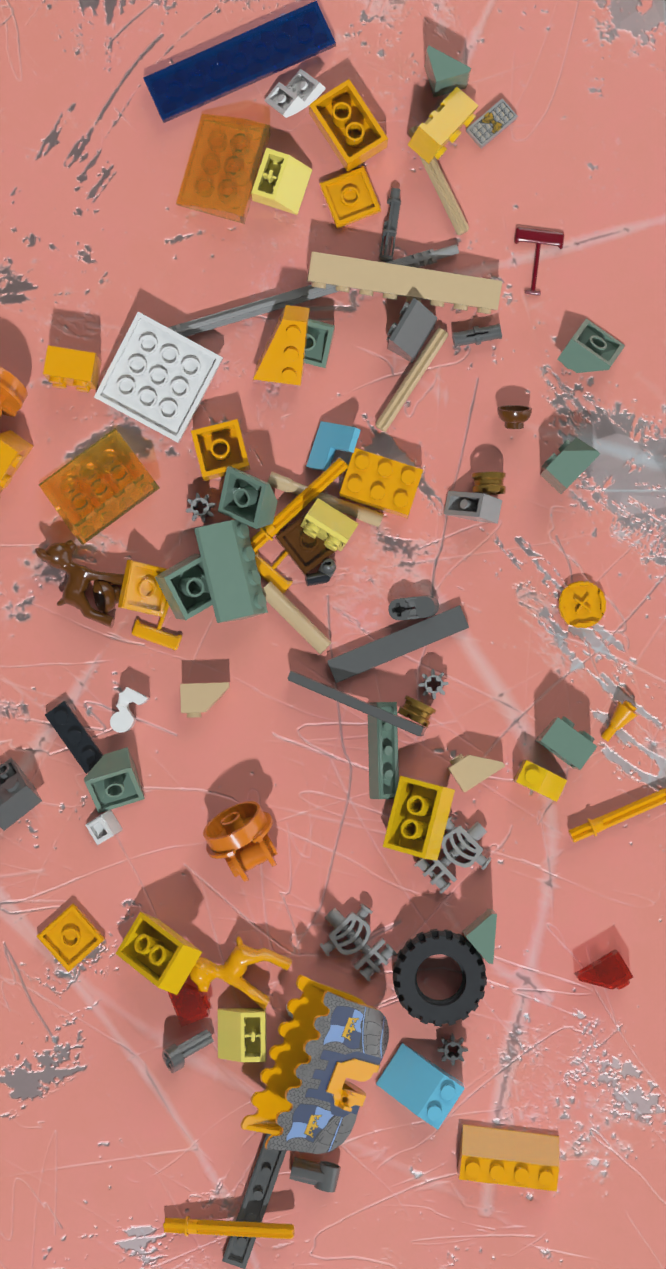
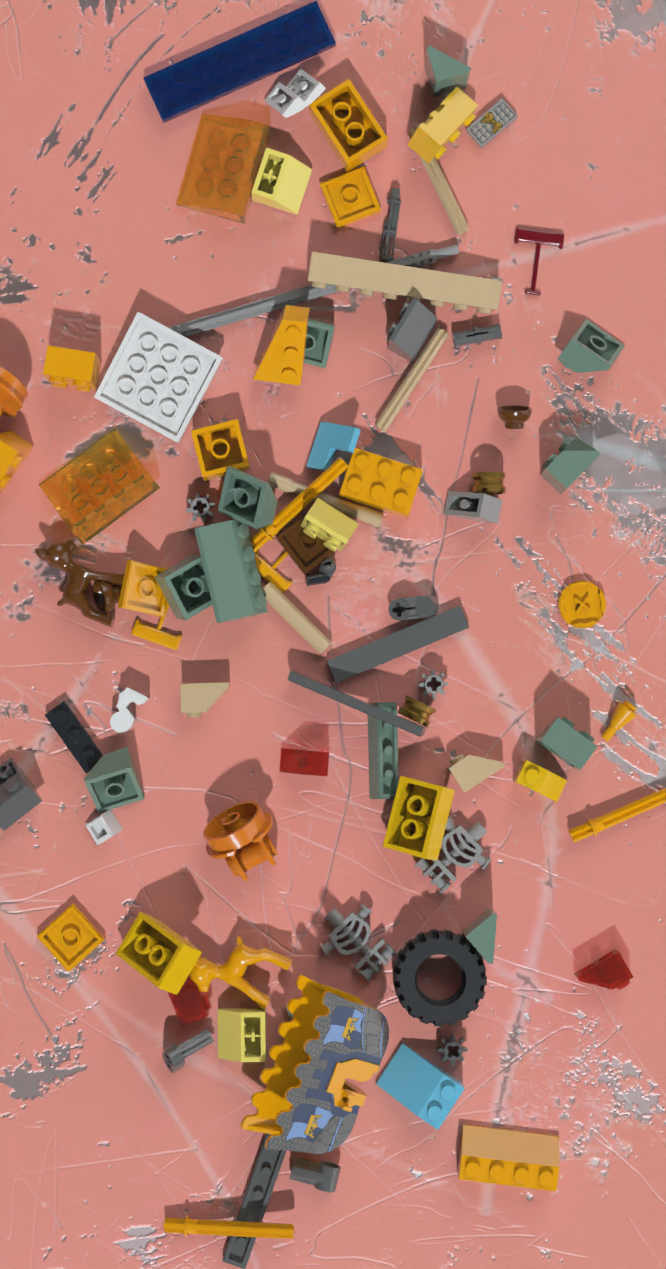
none -> clear red slope [279,748,329,776]

